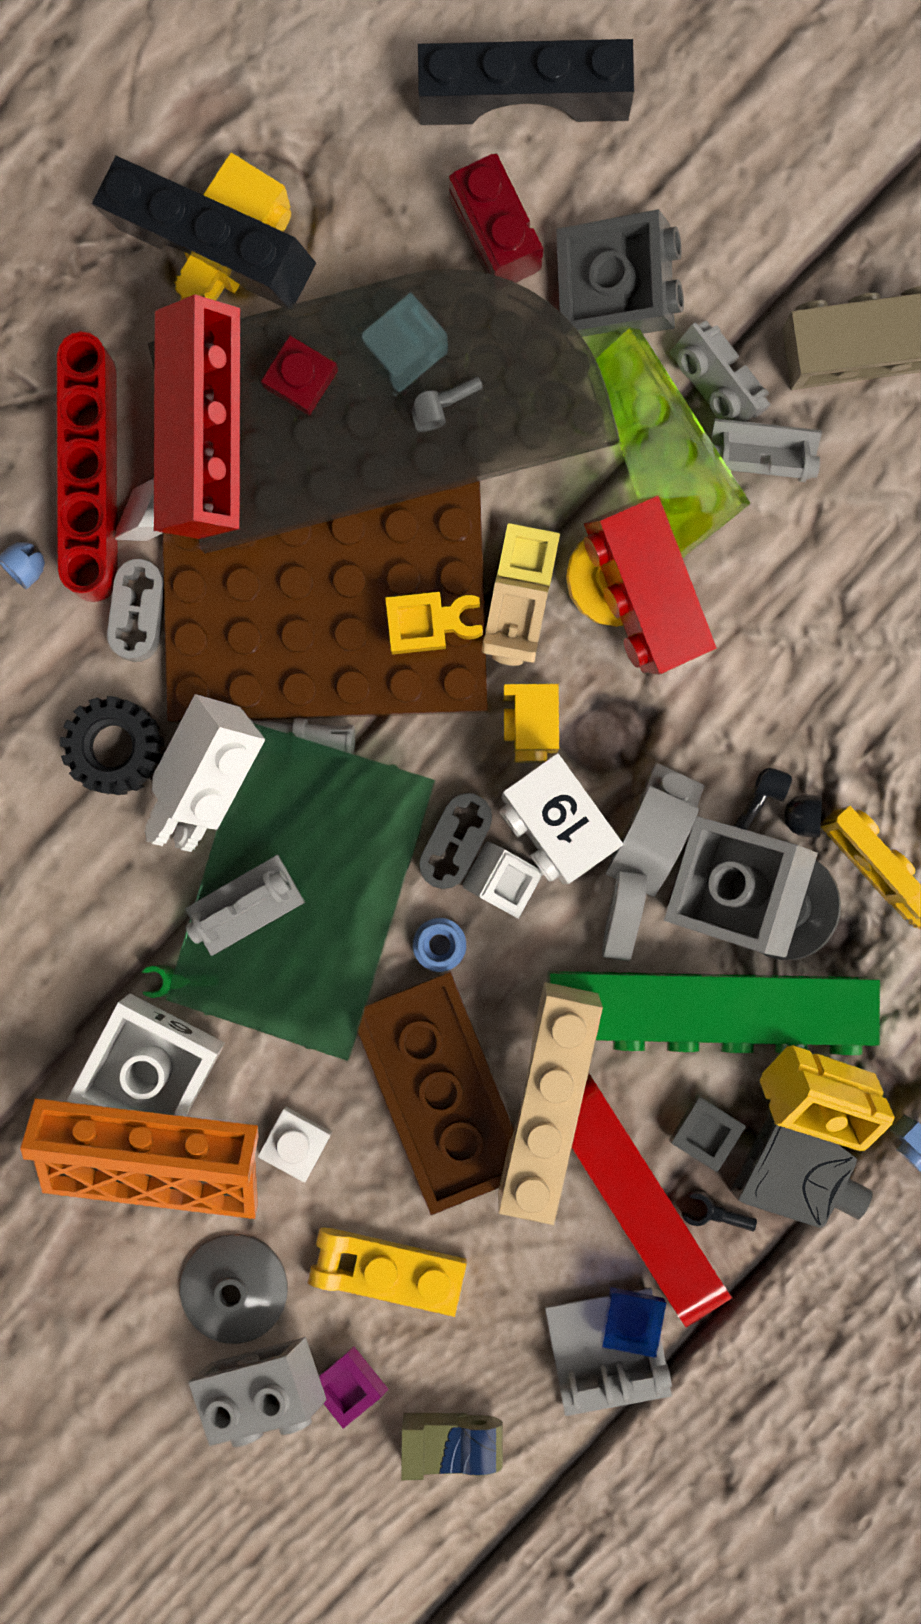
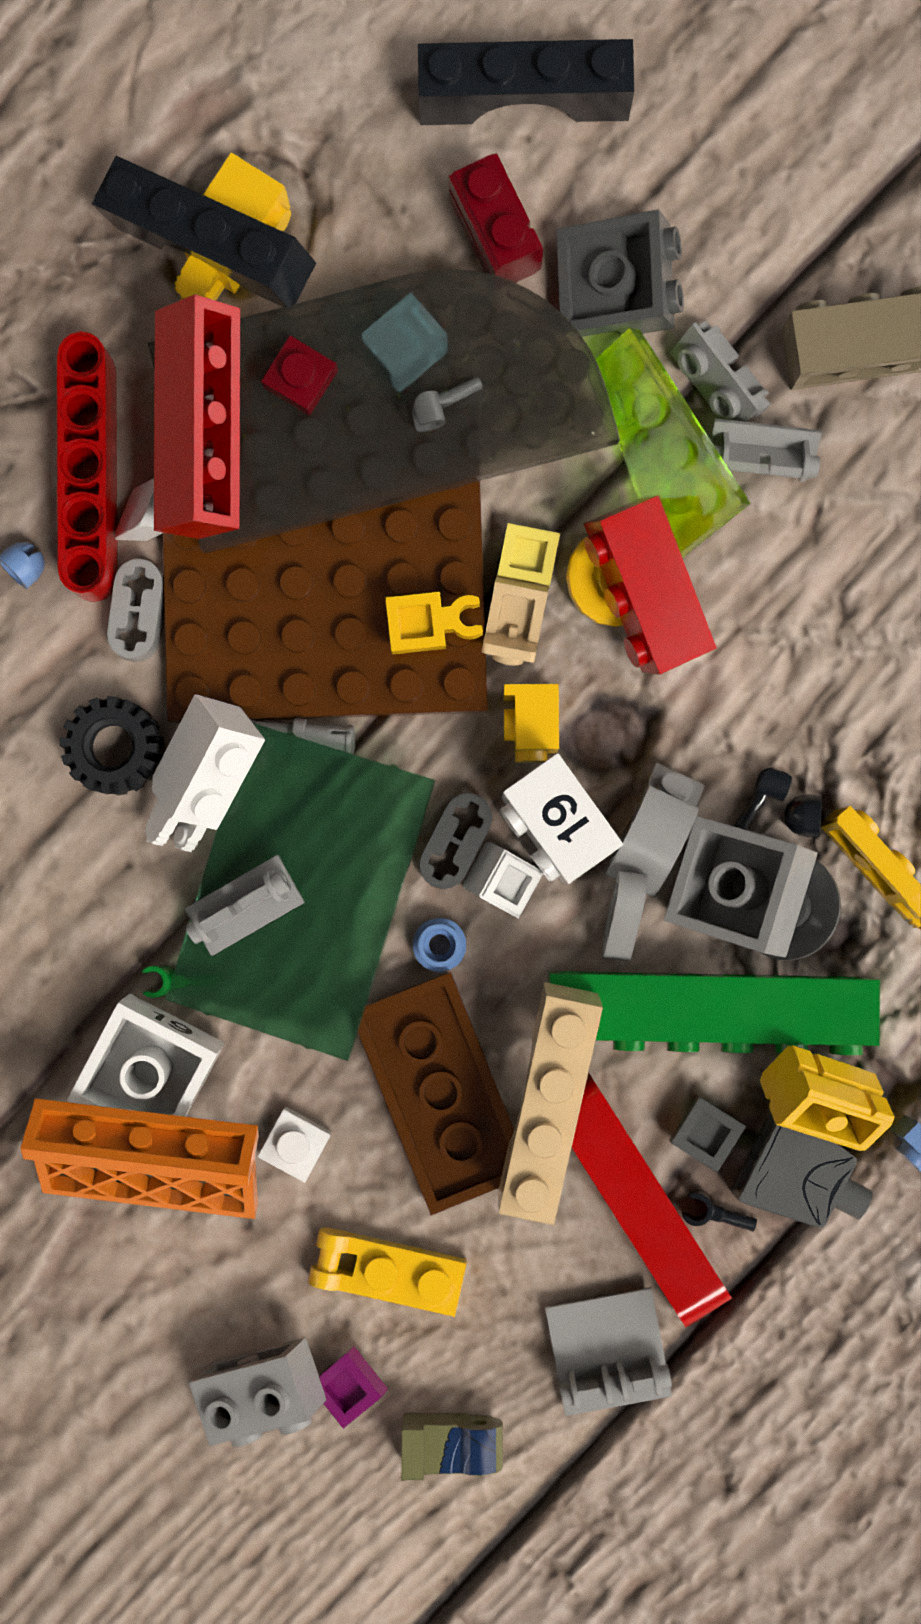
dark grey dish [180,1234,288,1344] -> none
clear blue plate [600,1287,667,1358] -> none

